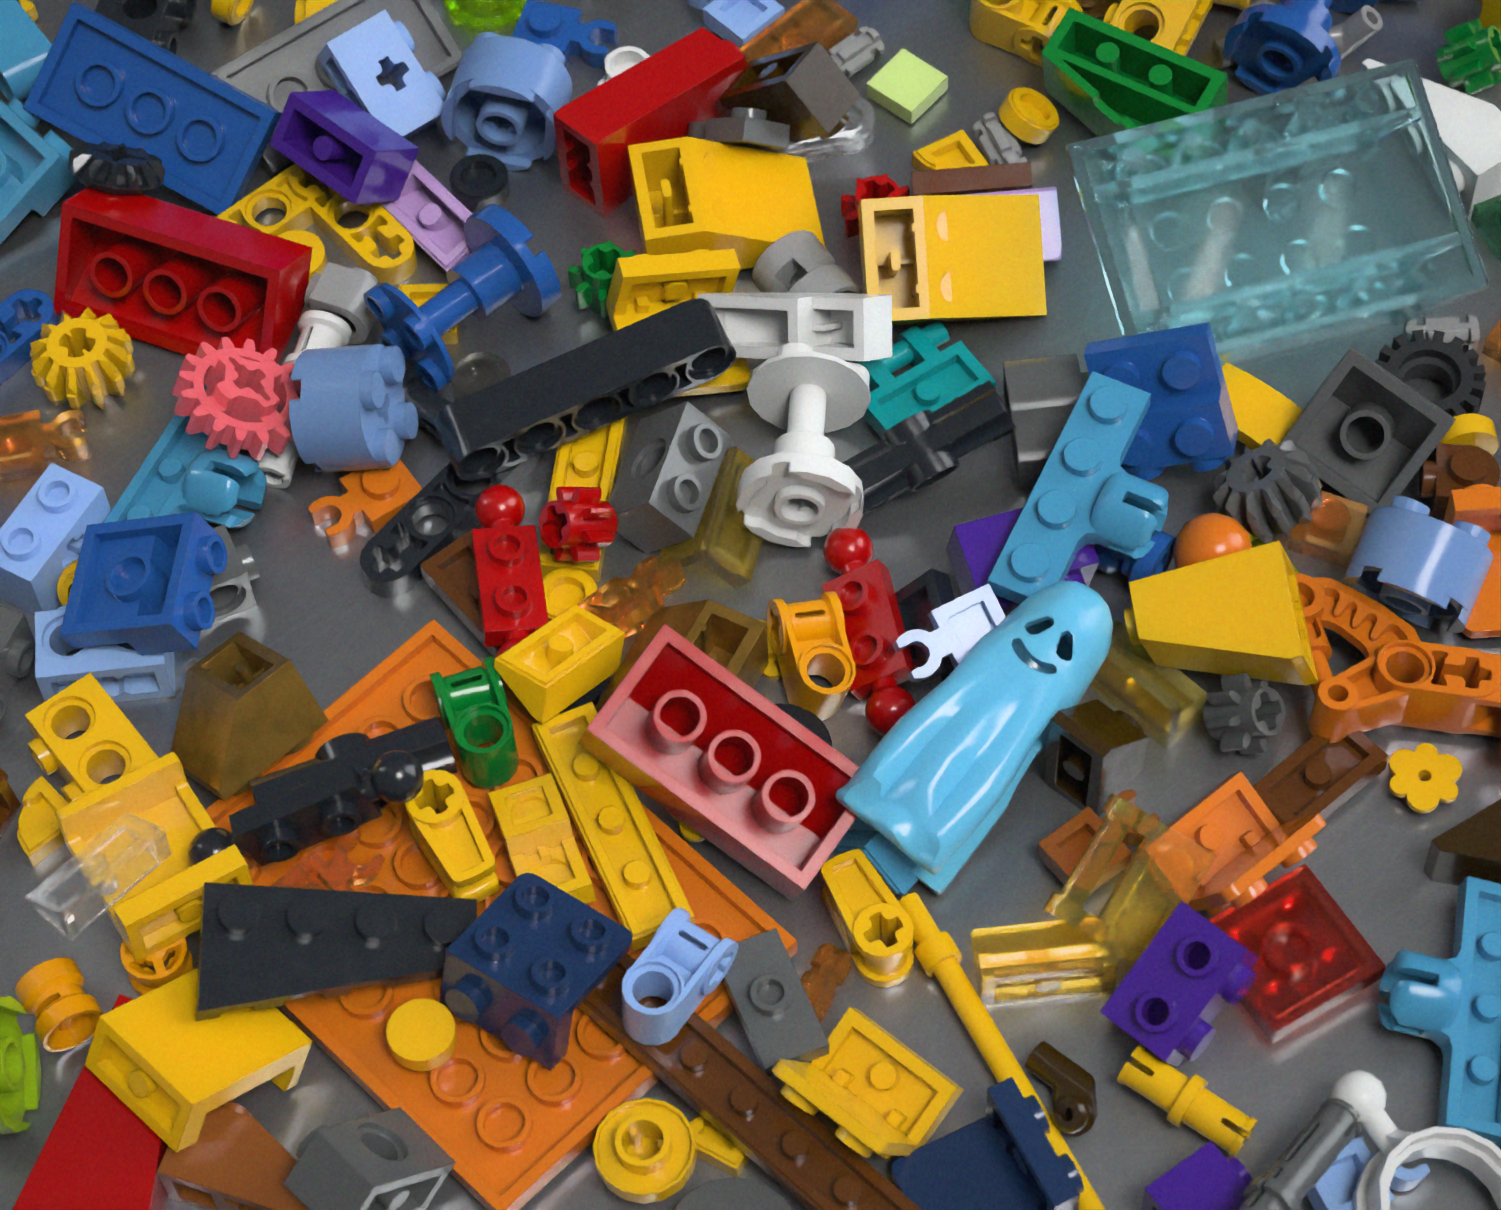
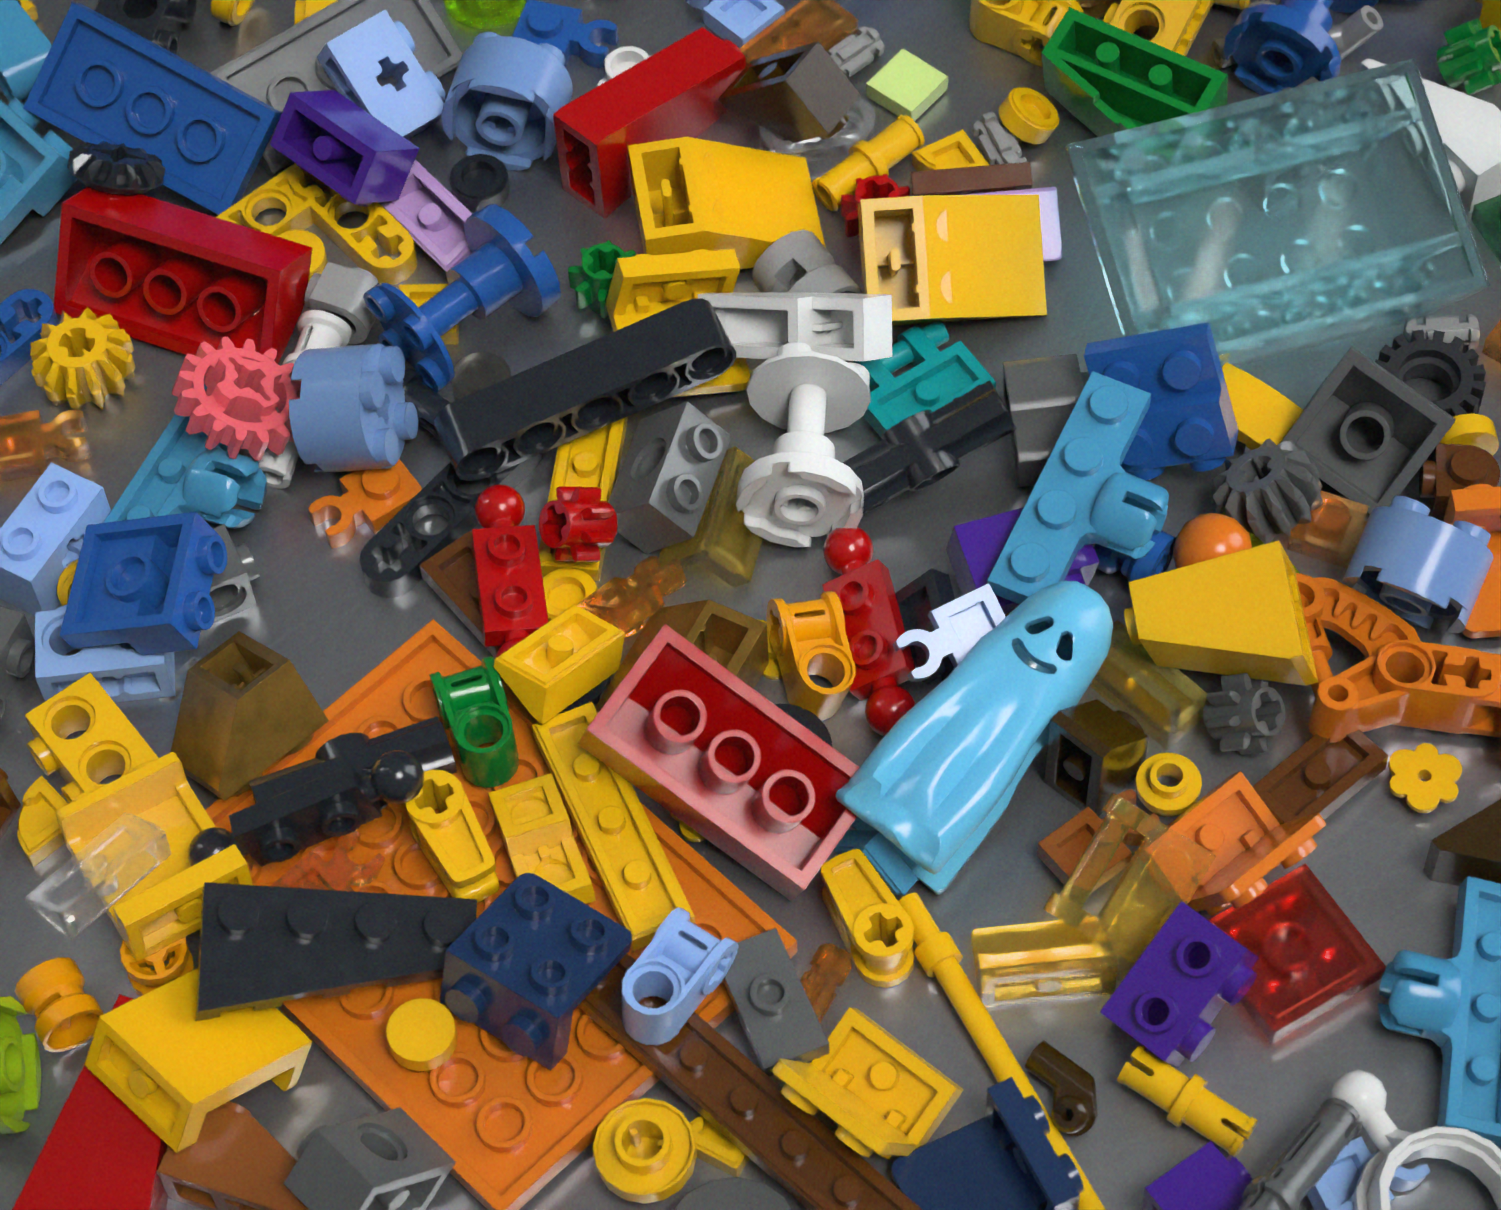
dark grey plate [687,107,790,150] -> none
none -> yellow pin [812,115,925,211]
none -> yellow plate [1135,752,1202,817]

